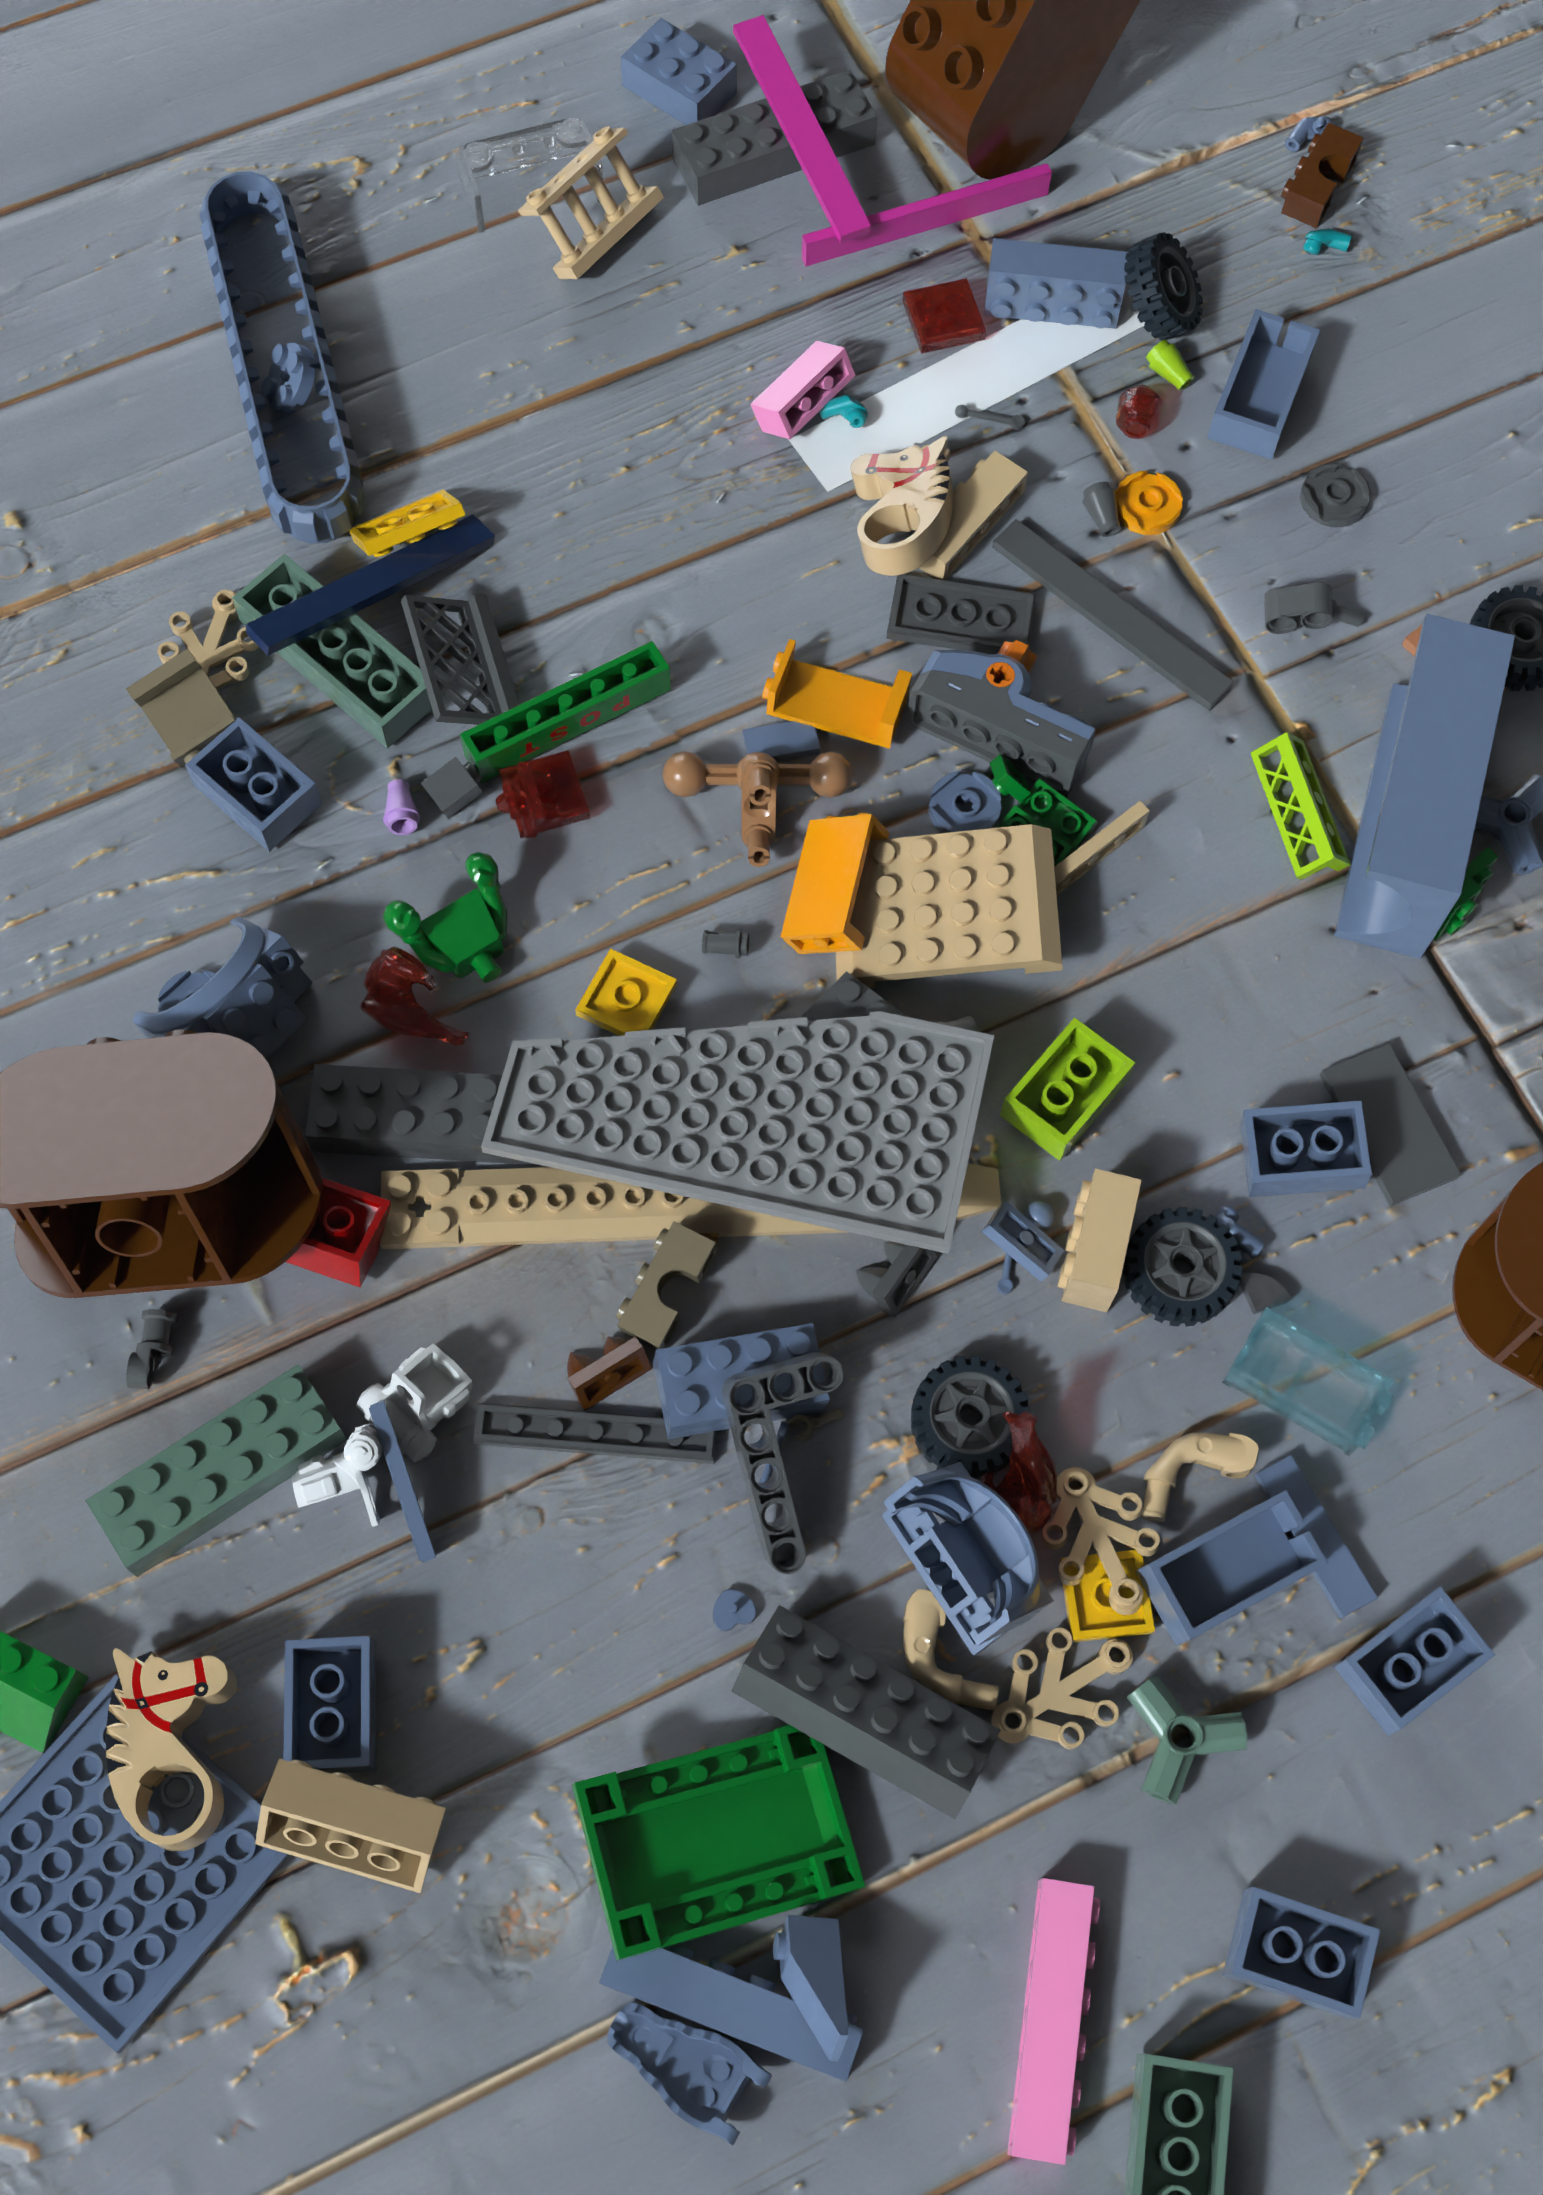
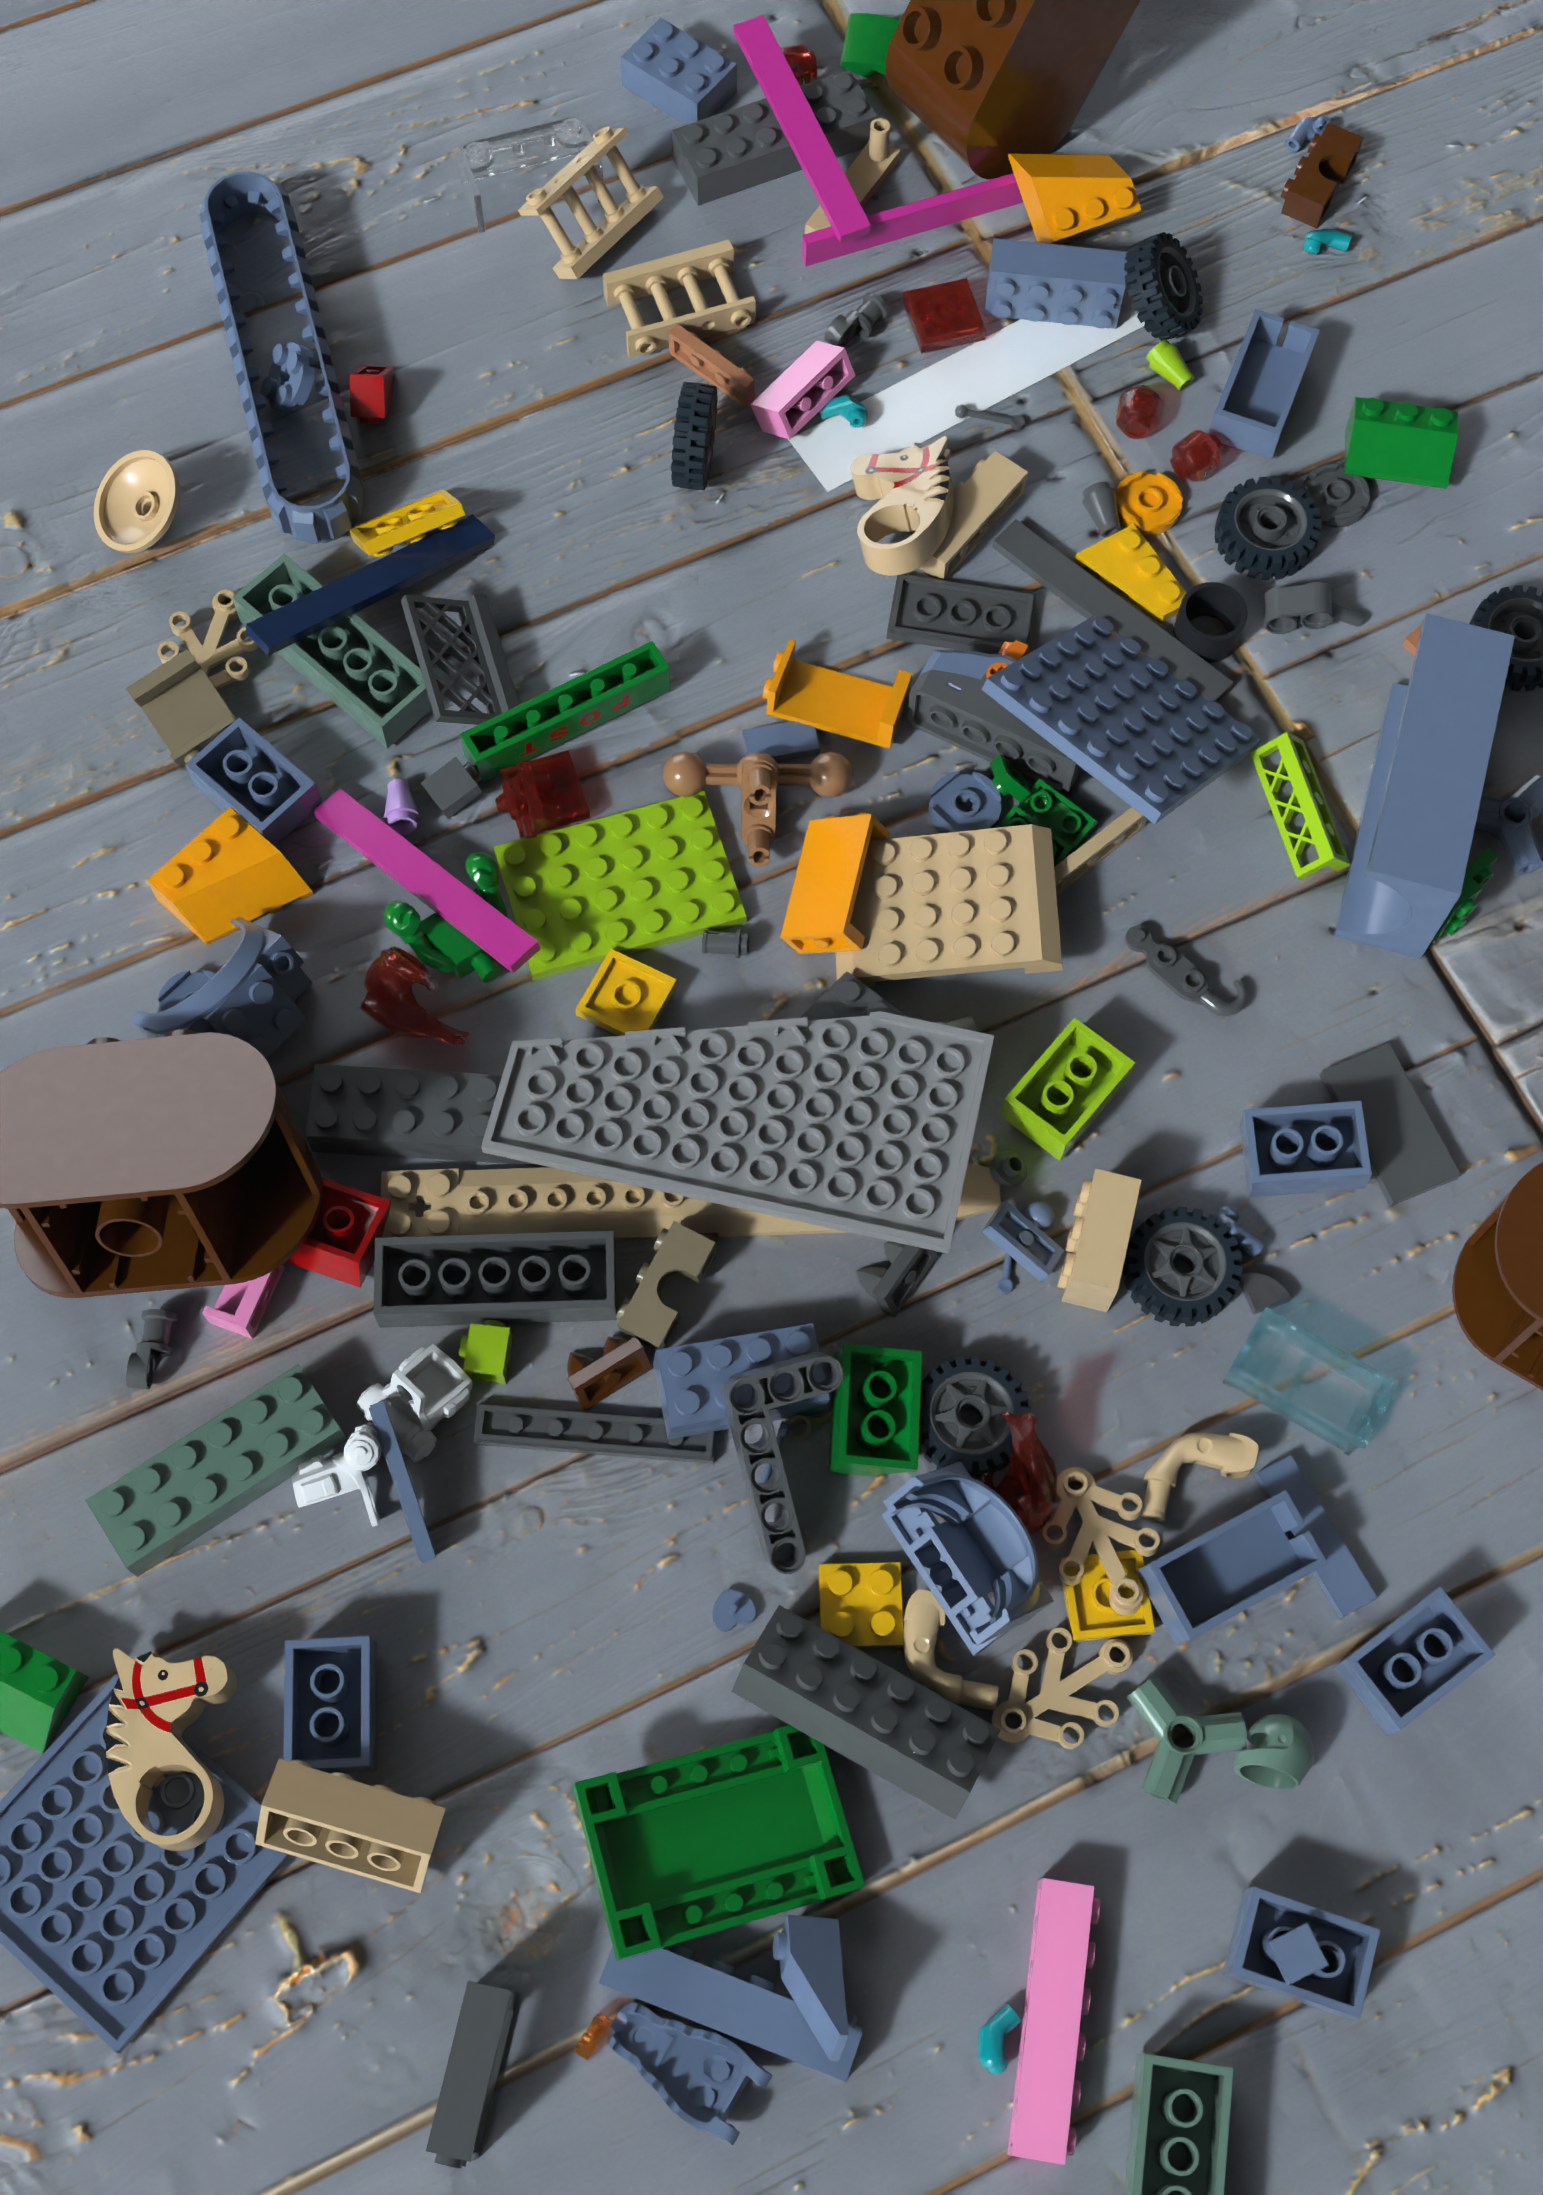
none -> tan dish [94,450,180,554]
none -> light orange wedge [147,807,314,945]
none -> bright pink panel [202,1264,285,1339]
none -> dark pink tile [313,788,540,973]
none -> red slope [349,365,395,424]
none -> dark grey brick [373,1231,617,1328]
none -> dark grey window [426,1981,518,2169]
none -> lime brick [459,1320,513,1384]
none -> lime plate [493,791,747,981]
none -> clear orange tile [574,2012,613,2061]
none -> tan fence [602,239,756,358]
none -> nougat plate [669,324,755,409]
none -> black wheel [671,382,718,490]
none -> clear red head [780,44,817,86]
none -> tan piece [805,118,900,234]
none -> yellow plate [818,1562,903,1649]
none -> dark grey connector [824,293,889,347]
none -> green slope [828,1343,922,1476]
none -> green slope [840,13,900,79]
none -> teal arm [978,2004,1022,2074]
none -> sand blue plate [981,615,1262,824]
none -> dark grey plate [990,1149,1027,1187]
none -> light orange wedge [1008,154,1142,245]
none -> yellow wing [1074,524,1187,623]
none -> dark grey piece [1125,925,1247,1016]
none -> clear red head [1170,430,1223,482]
none -> black piece [1173,582,1248,663]
none -> wheel [1214,476,1322,580]
none -> sand green helmet [1233,1714,1315,1790]
none -> sand blue tile [1266,1923,1329,1985]
none -> green slope [1344,397,1458,489]

